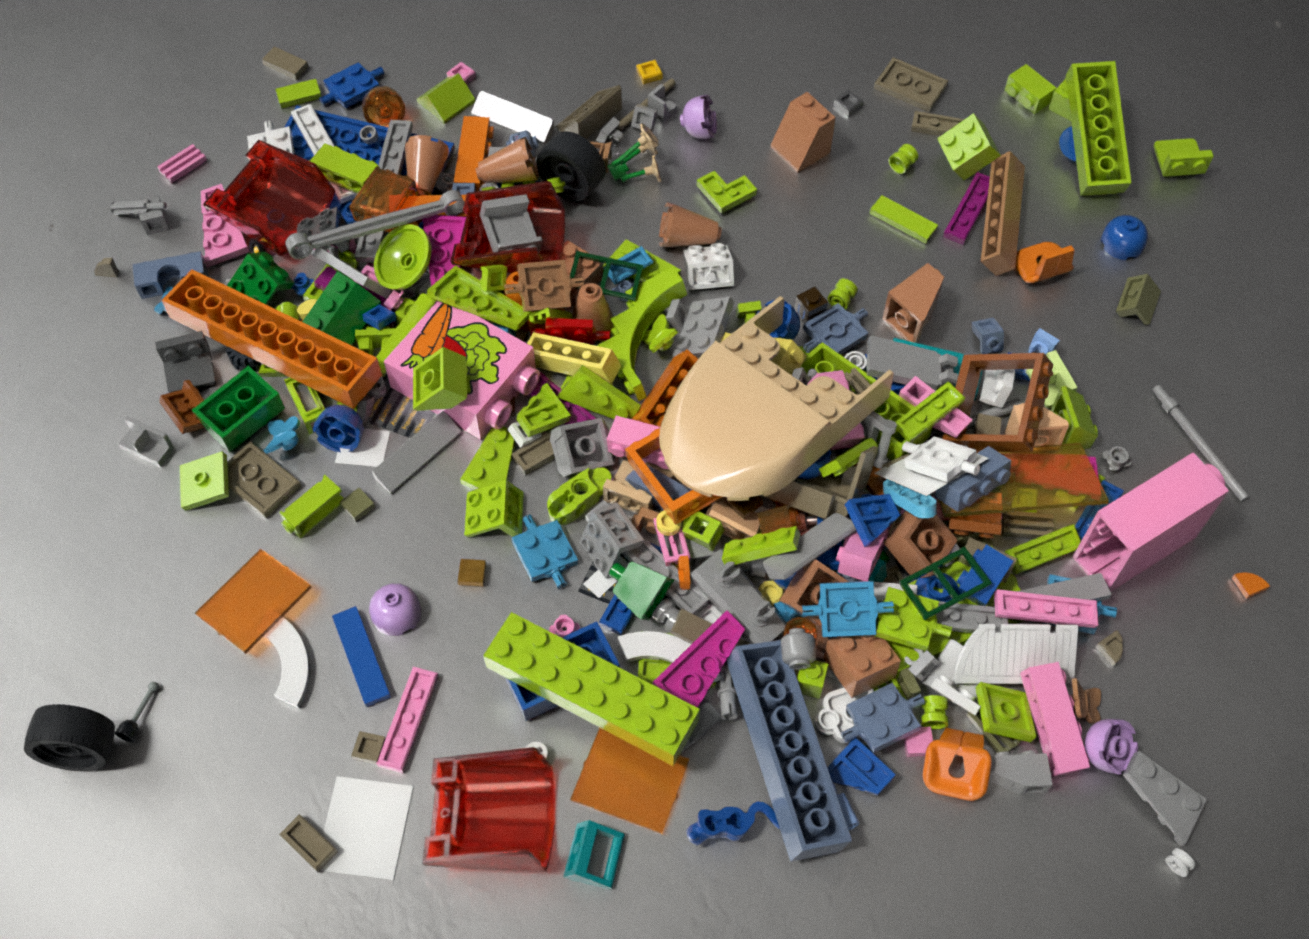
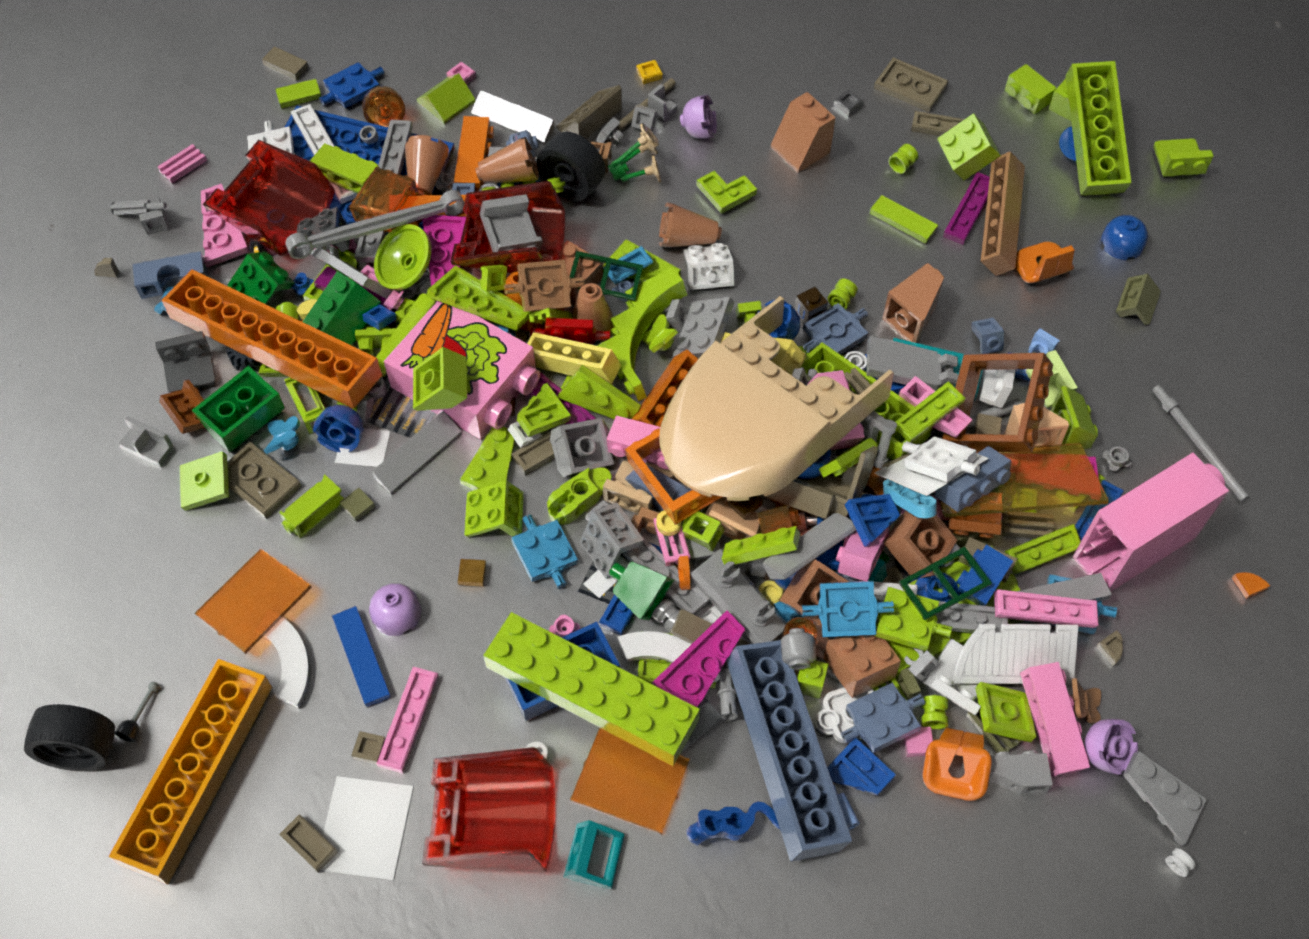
none -> light orange brick [109,659,272,885]

